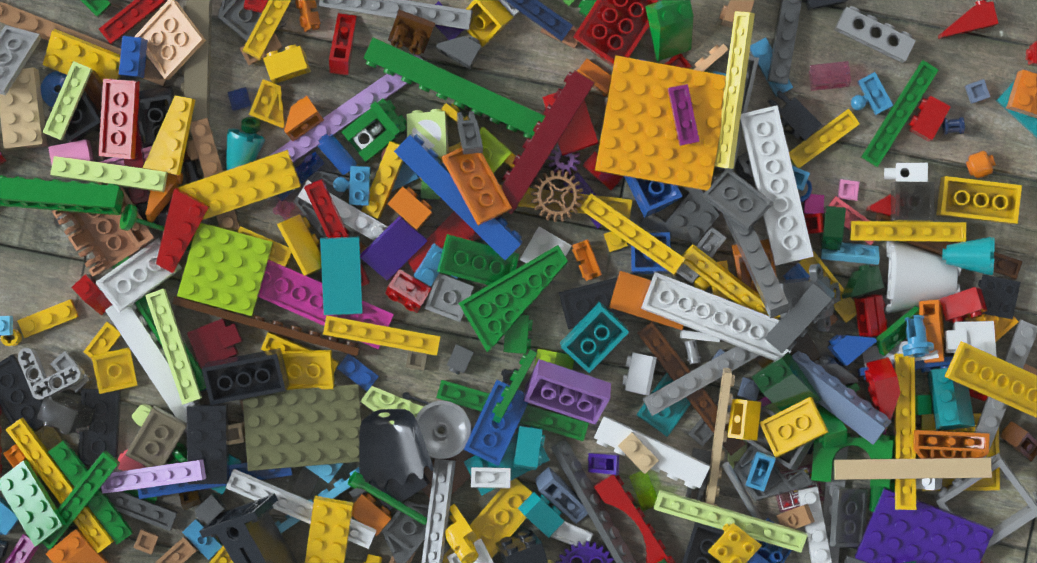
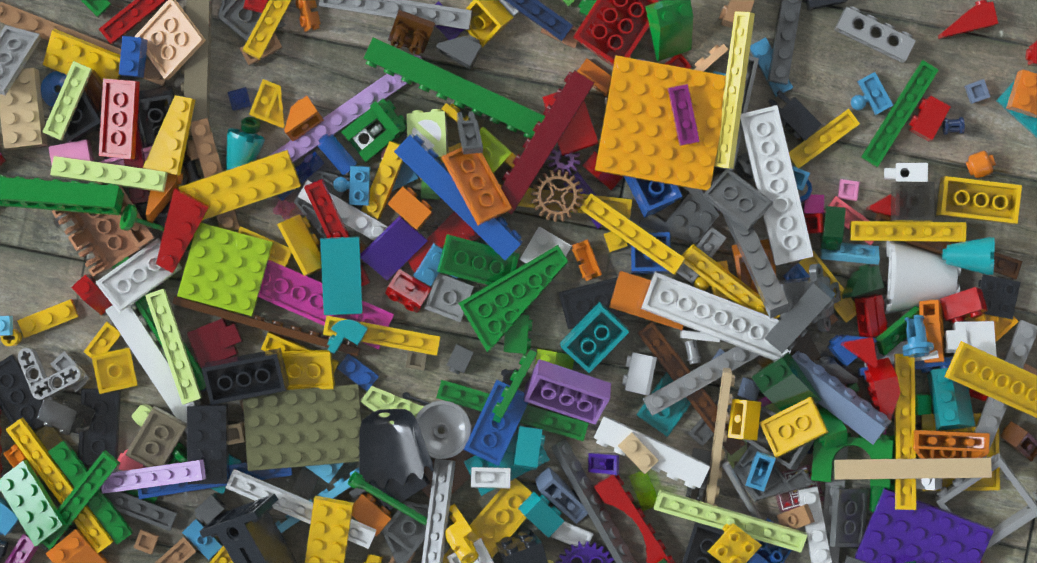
dark brown plate [179,490,202,511] -> none
yellow brick [263,44,311,84] -> none
red slope [329,13,357,75] -> none
clear pink hinge [809,61,851,91] -> none
none -> teal brick [327,319,369,354]
none -> red slope [841,337,878,368]

